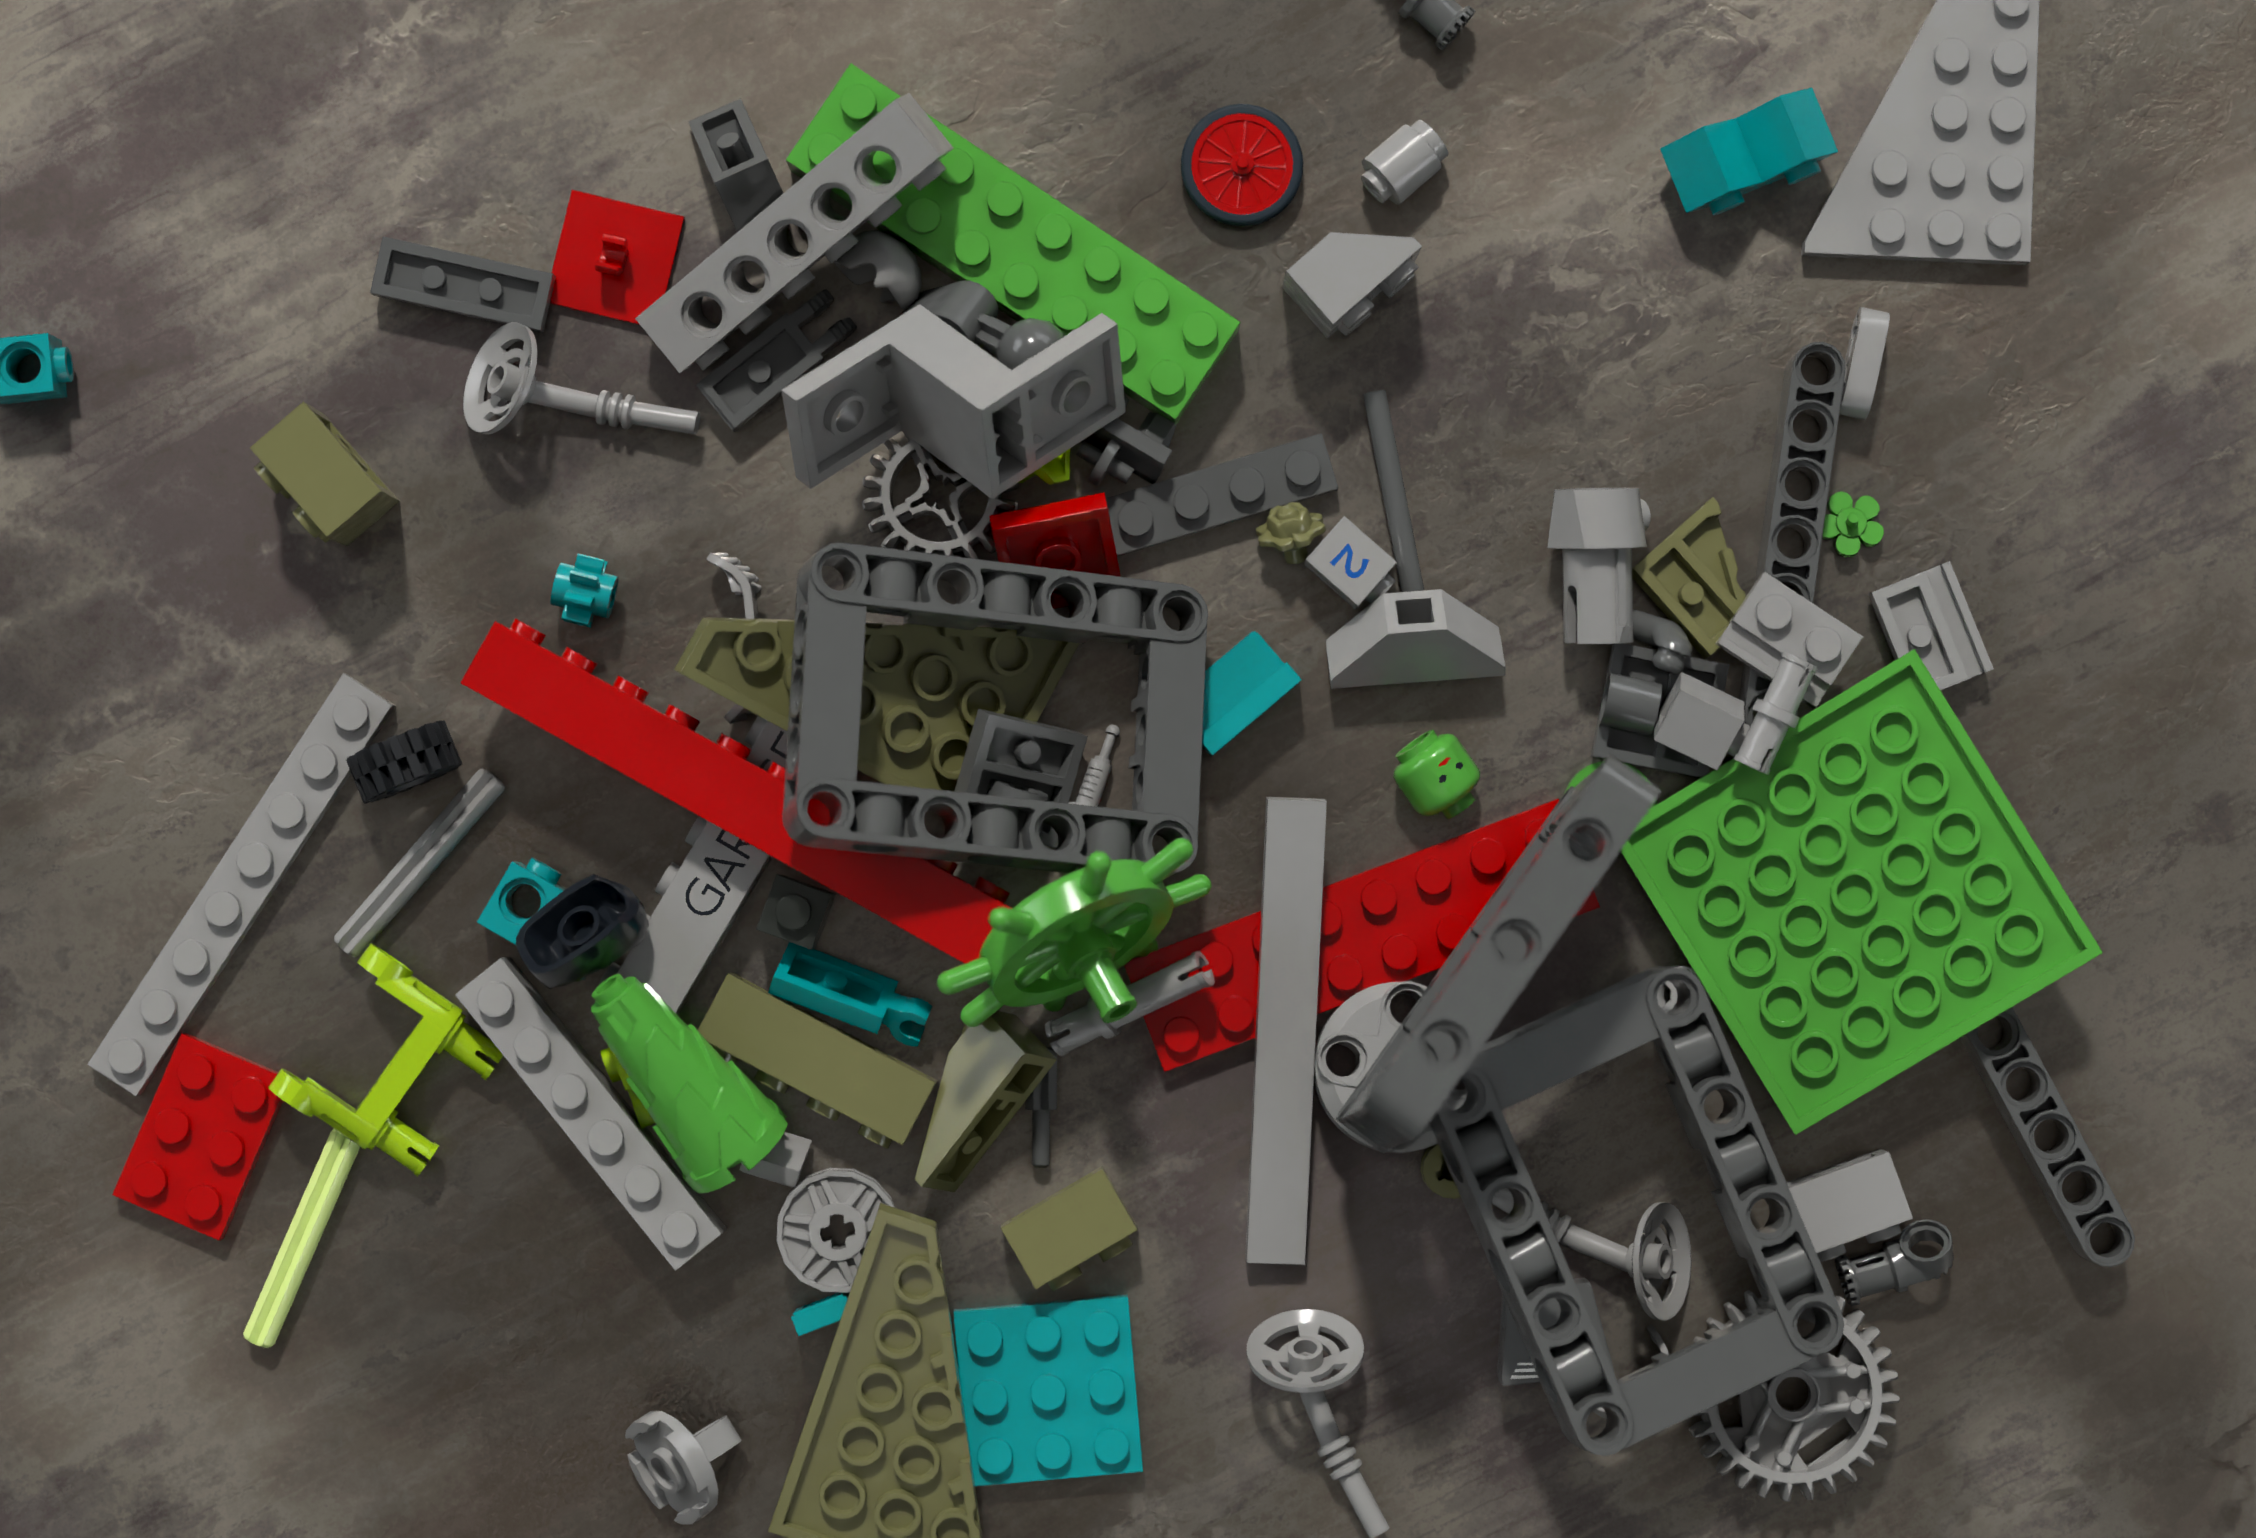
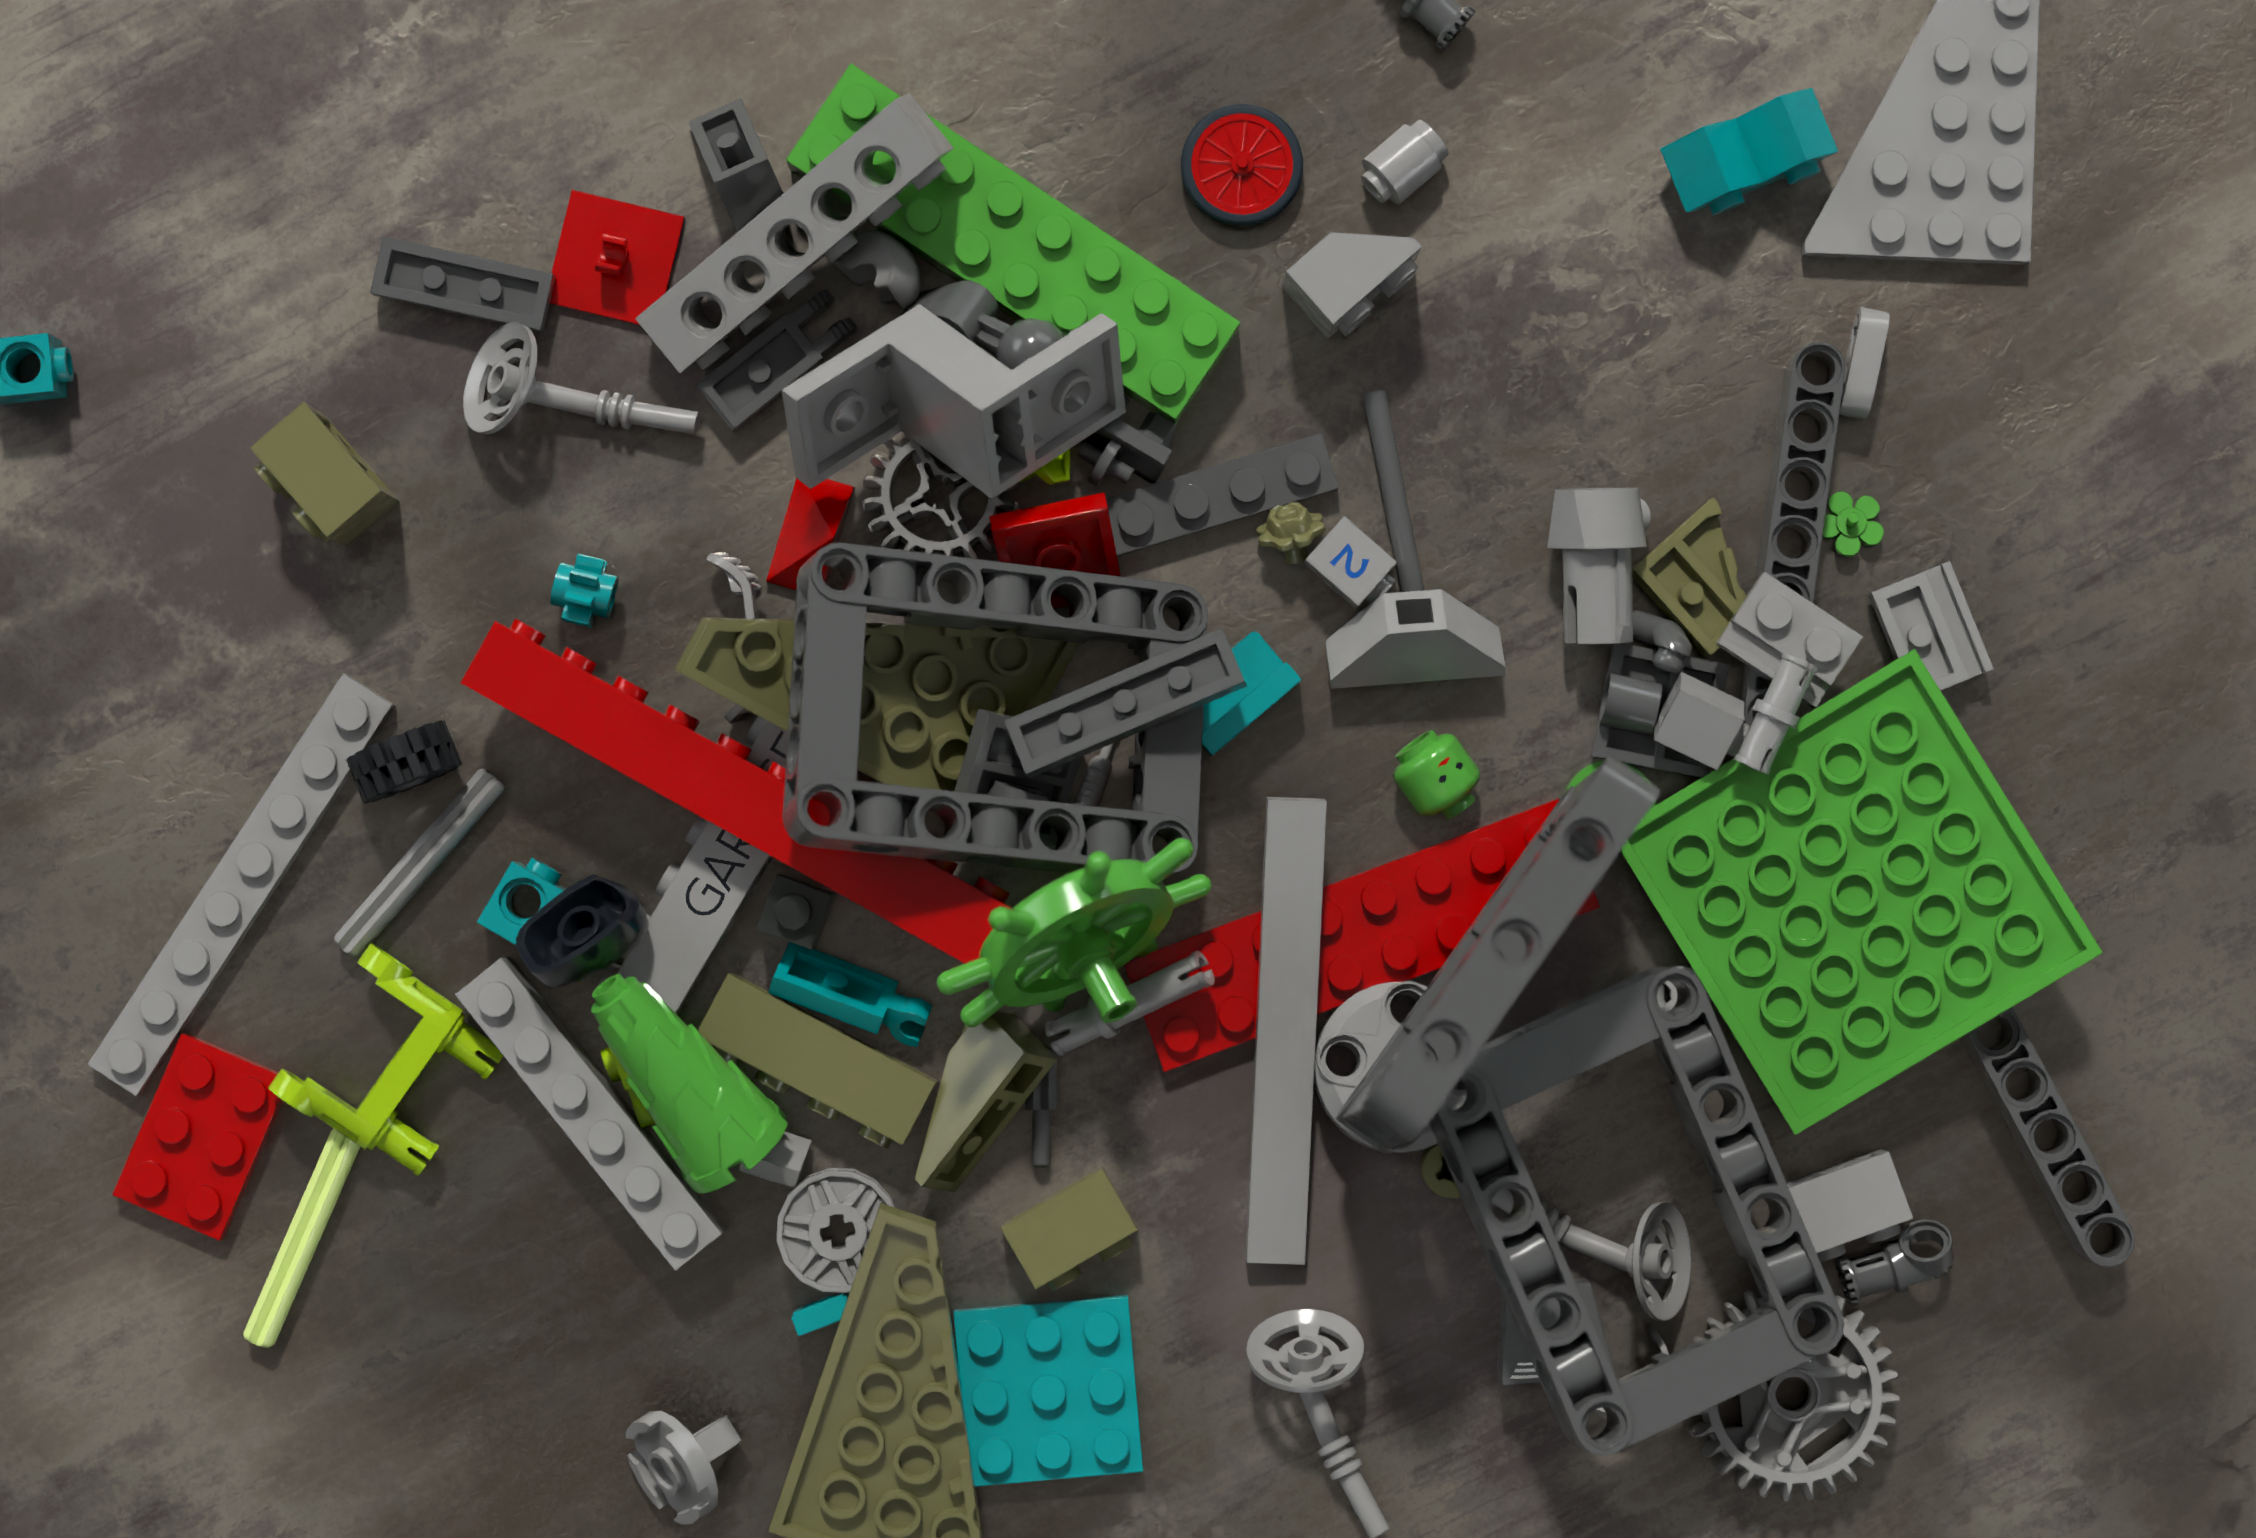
none -> red slope [766,478,855,591]
none -> dark grey plate [1004,628,1247,779]

